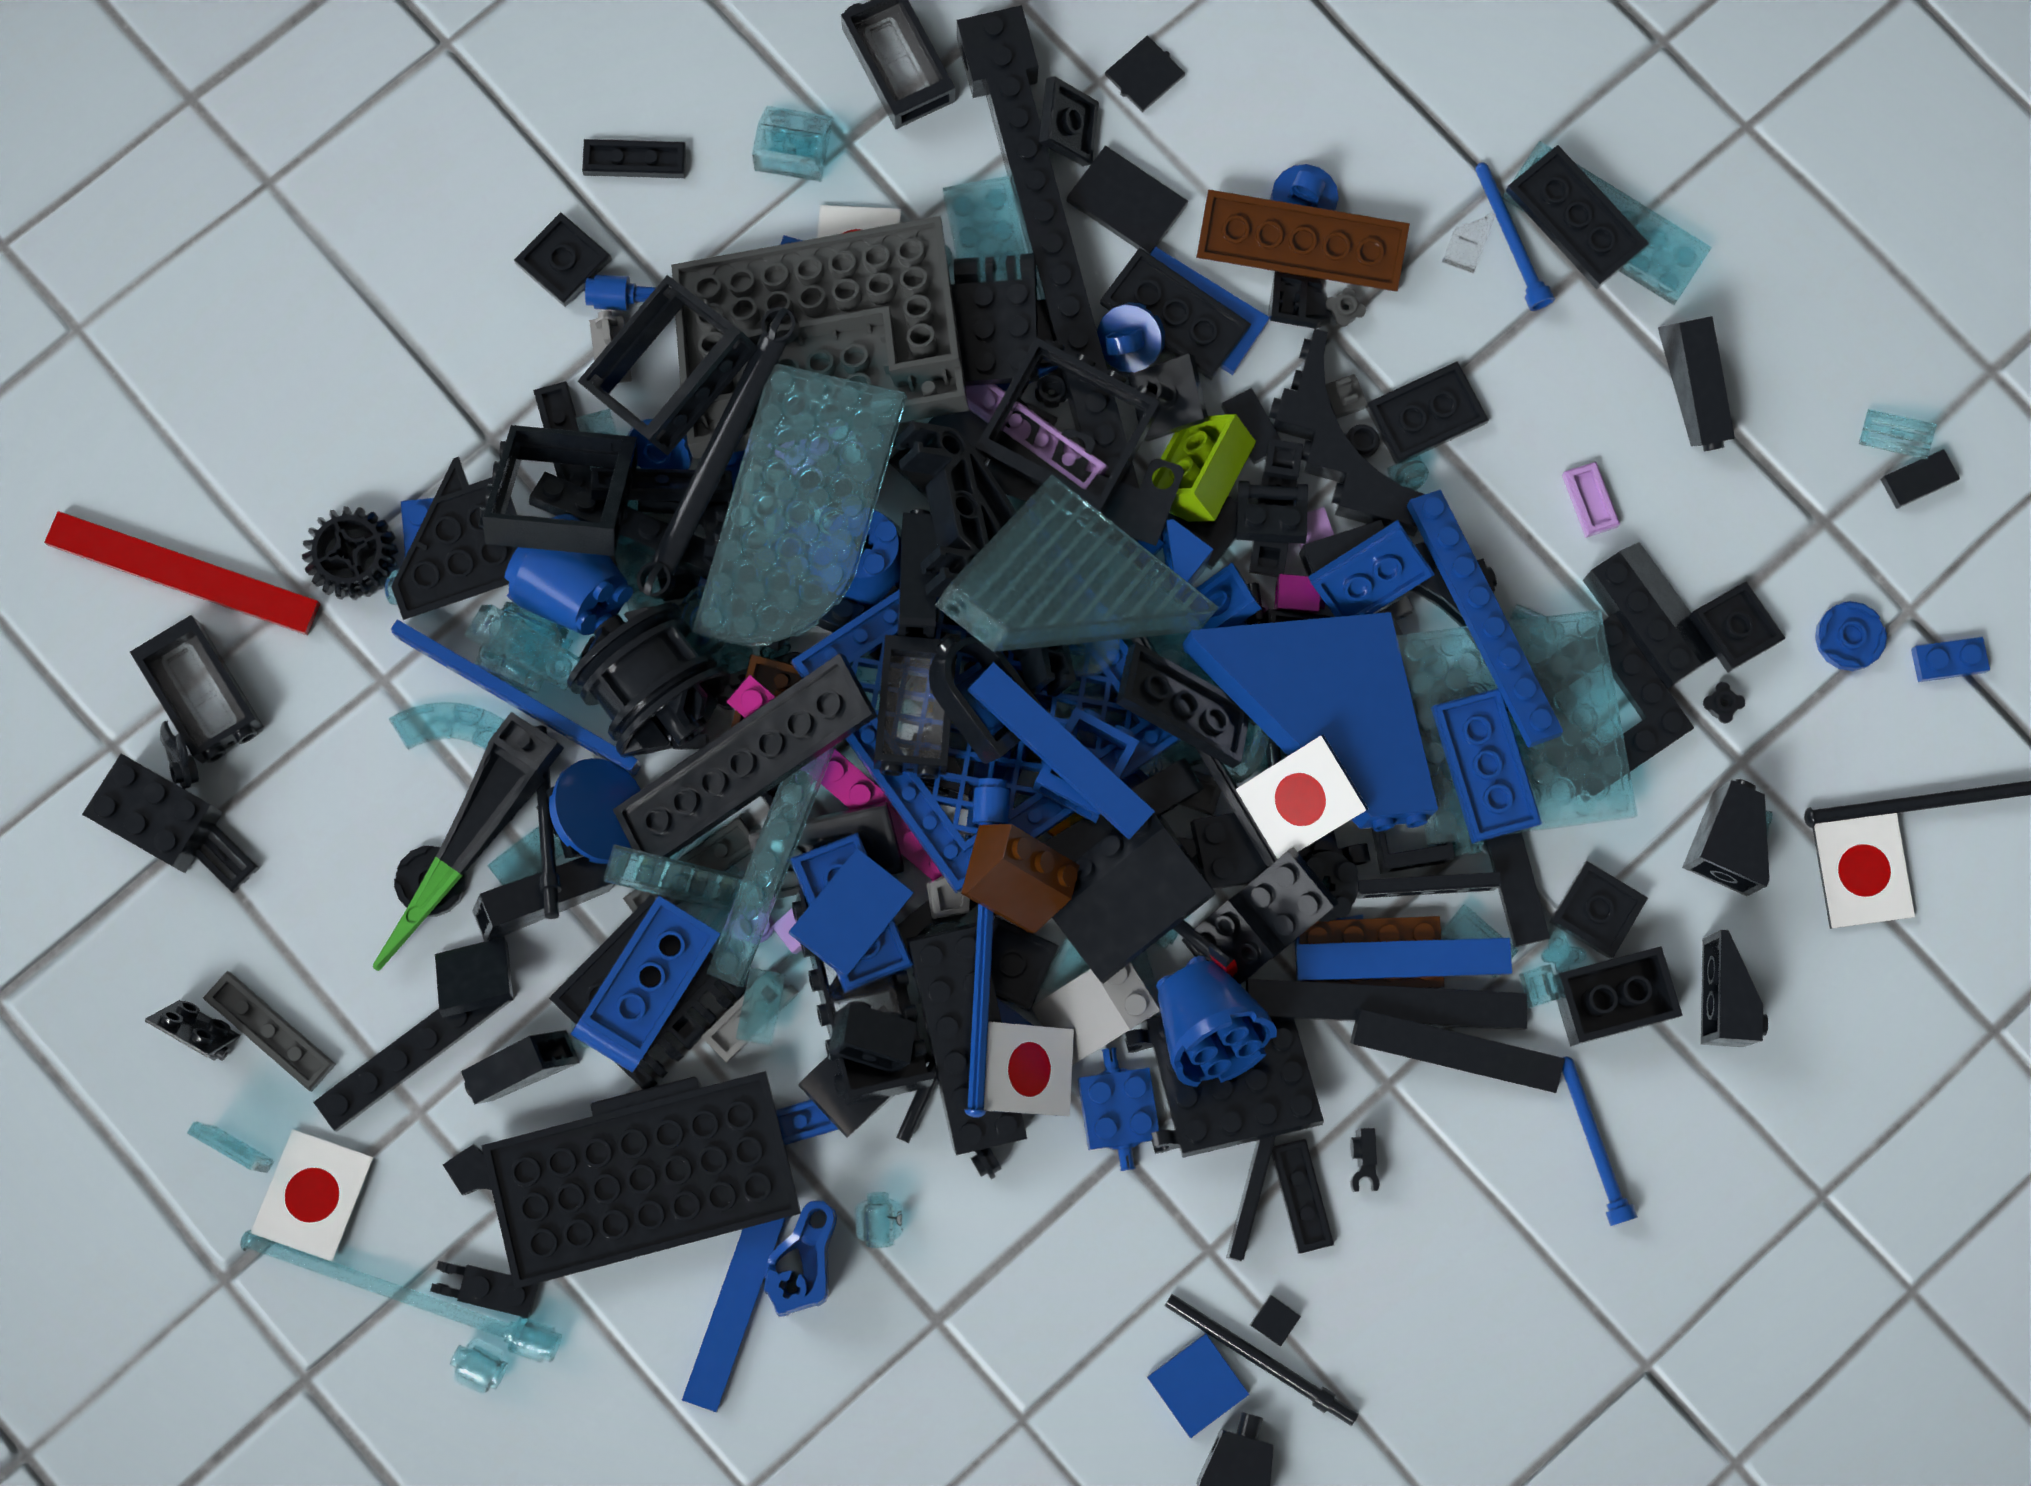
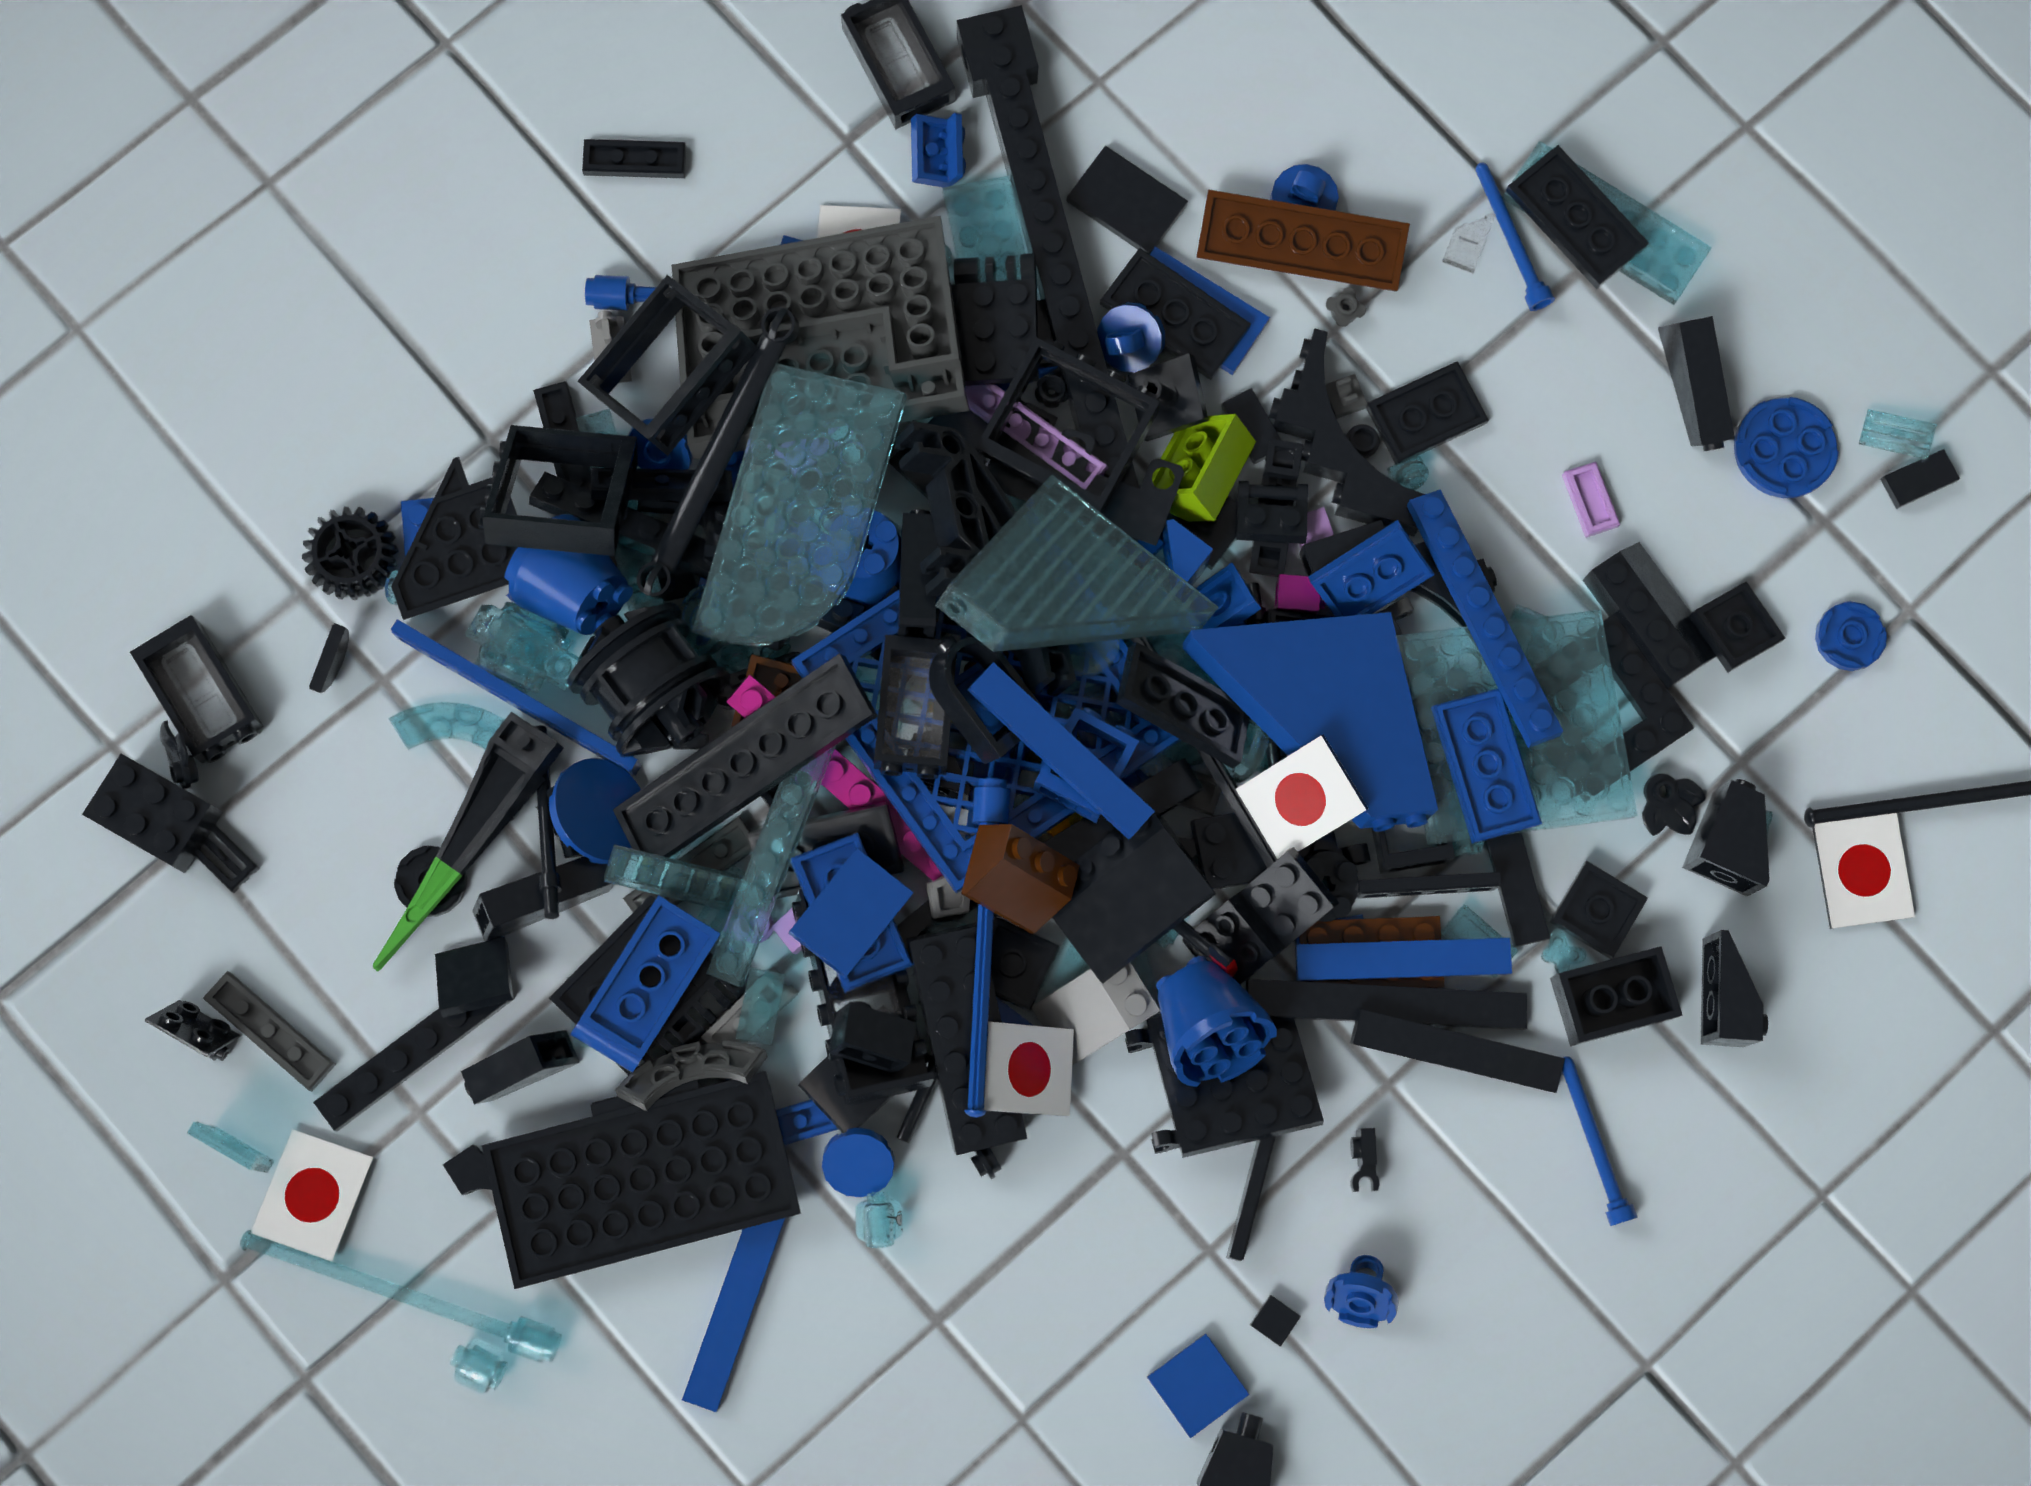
red tile [44,511,320,636] -> none
black hinge [430,1261,539,1318] -> none
clear light blue tile [487,826,564,885] -> none
black plate [514,212,612,307] -> none
clear light blue slope [752,106,833,182] -> none
blue piece [764,1201,837,1317] -> none
black tile [1039,76,1099,167] -> none
blue plate [1077,1047,1159,1171] -> none
black piece [1105,35,1185,113] -> none
black bar [1164,1294,1359,1426] -> none
black slope [1268,271,1331,329] -> none
black tile [1271,1139,1334,1254] -> none
clear light blue tile [1519,964,1561,1008] -> none
black plate [1703,682,1745,724] -> none
blue plate [1911,637,1990,682] -> none
none -> black tile [309,623,349,693]
none -> dark grey tile [615,1040,768,1111]
none -> blue tile [822,1128,895,1198]
none -> blue bracket [911,113,966,189]
none -> blue tile [1324,1255,1399,1328]
none -> black plate [1642,774,1706,836]
none -> blue tile [1734,397,1839,498]

